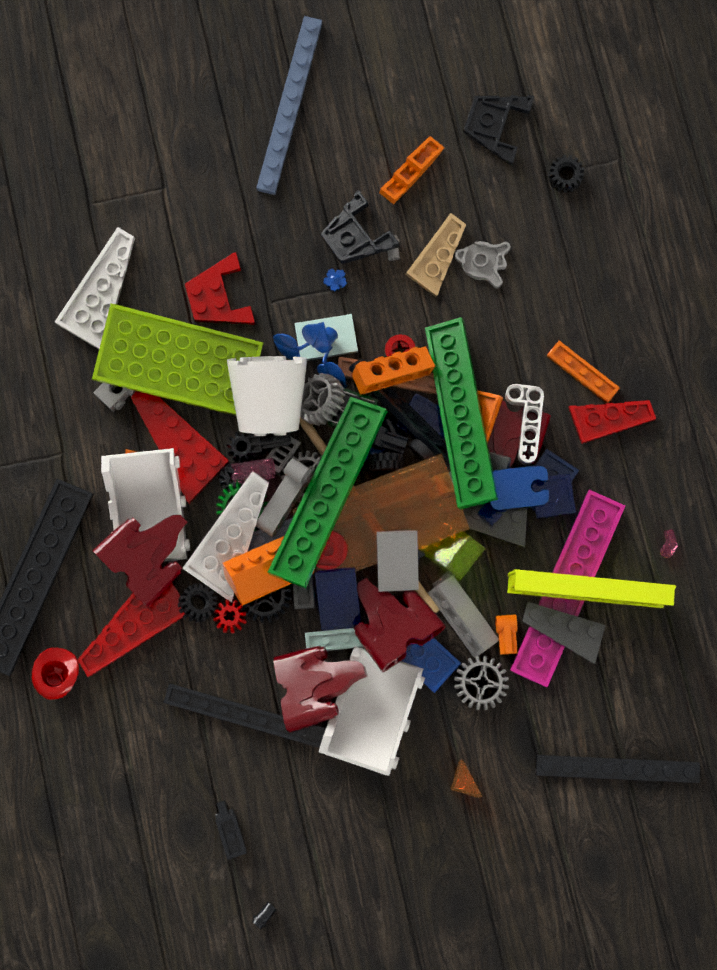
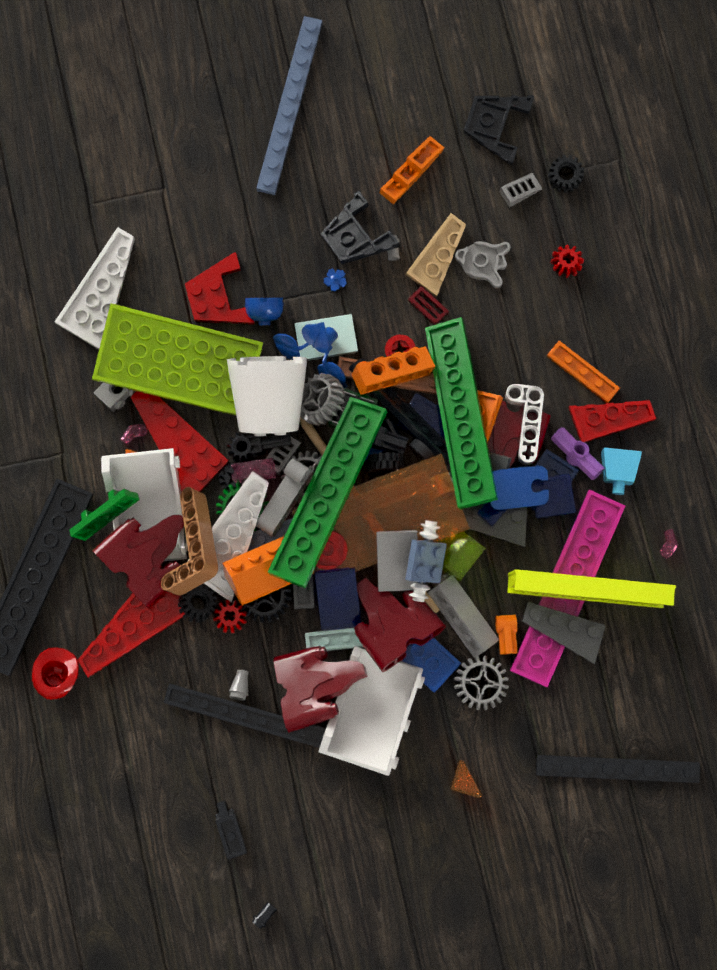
none -> green hinge [69,489,140,541]
none -> clear pink arm [119,424,148,445]
none -> medium nougat beam [161,487,218,596]
none -> light grey cone [229,670,249,701]
none -> blue cylinder [245,298,284,325]
none -> sand blue plate [405,520,447,602]
none -> dark red tile [408,286,449,325]
none -> light grey slope [500,173,542,208]
none -> red gear [551,244,584,278]
none -> medium lavender piece [551,427,605,480]
none -> medium azure torso [601,448,642,495]

